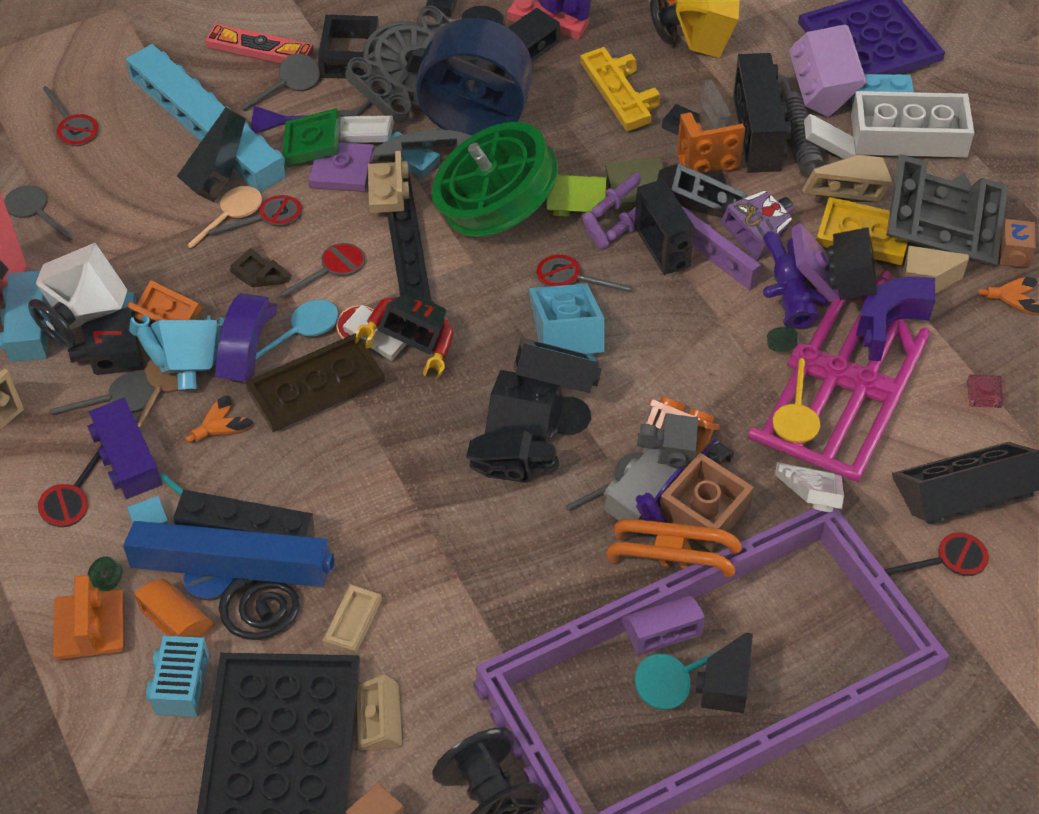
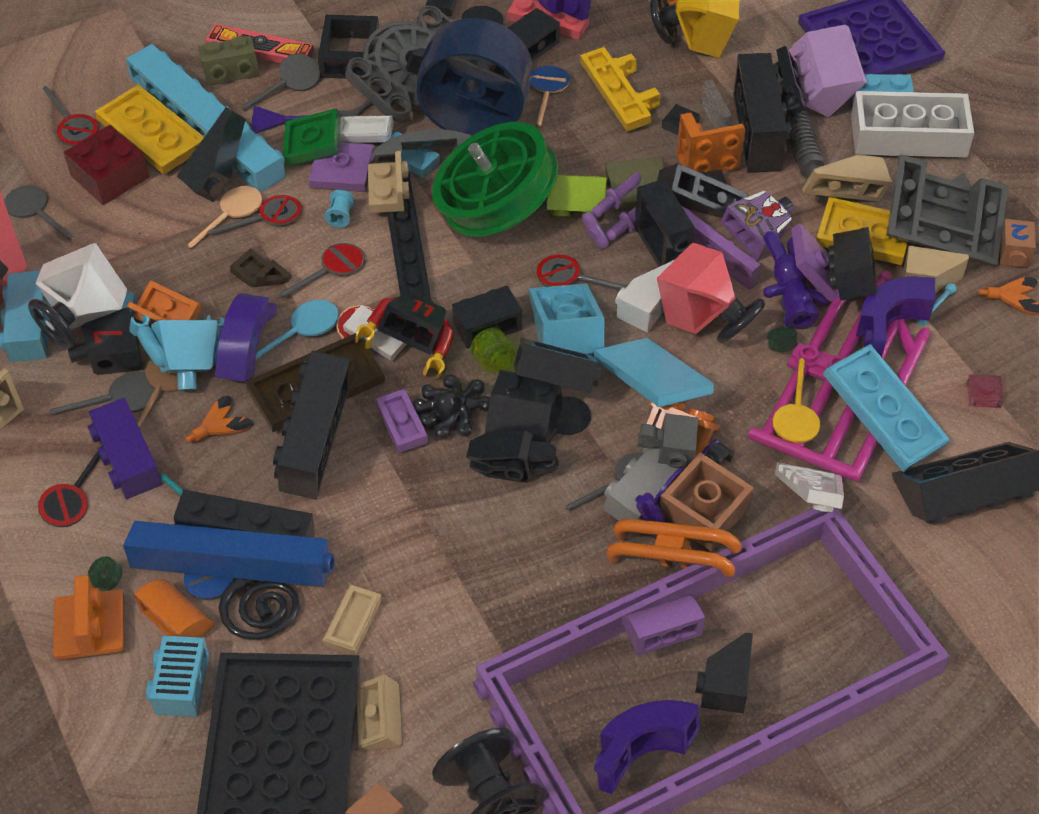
medium azure tile [127,496,169,524] -> none
teal piece [634,650,719,710] -> none
white tile [804,114,856,159] -> none
piece [884,533,989,576] -> none
none -> dark red brick [64,124,149,205]
none -> yellow plate [94,84,204,175]
none -> olive bracket [198,36,259,85]
none -> black brick [273,350,350,500]
none -> medium azure bush [324,190,355,228]
none -> medium lavender plate [376,389,428,453]
none -> black animal [413,374,490,439]
none -> black brick [452,285,523,349]
none -> clear neon green head [471,328,516,373]
none -> blue piece [531,66,570,127]
none -> medium azure tile [594,338,714,407]
none -> dark purple arch [594,700,700,794]
none -> white slope [615,260,674,333]
none -> coral piece [657,243,765,343]
none -> black hinge [775,46,806,117]
none -> medium azure tile [823,344,951,472]
none -> medium azure hinge [916,283,957,326]

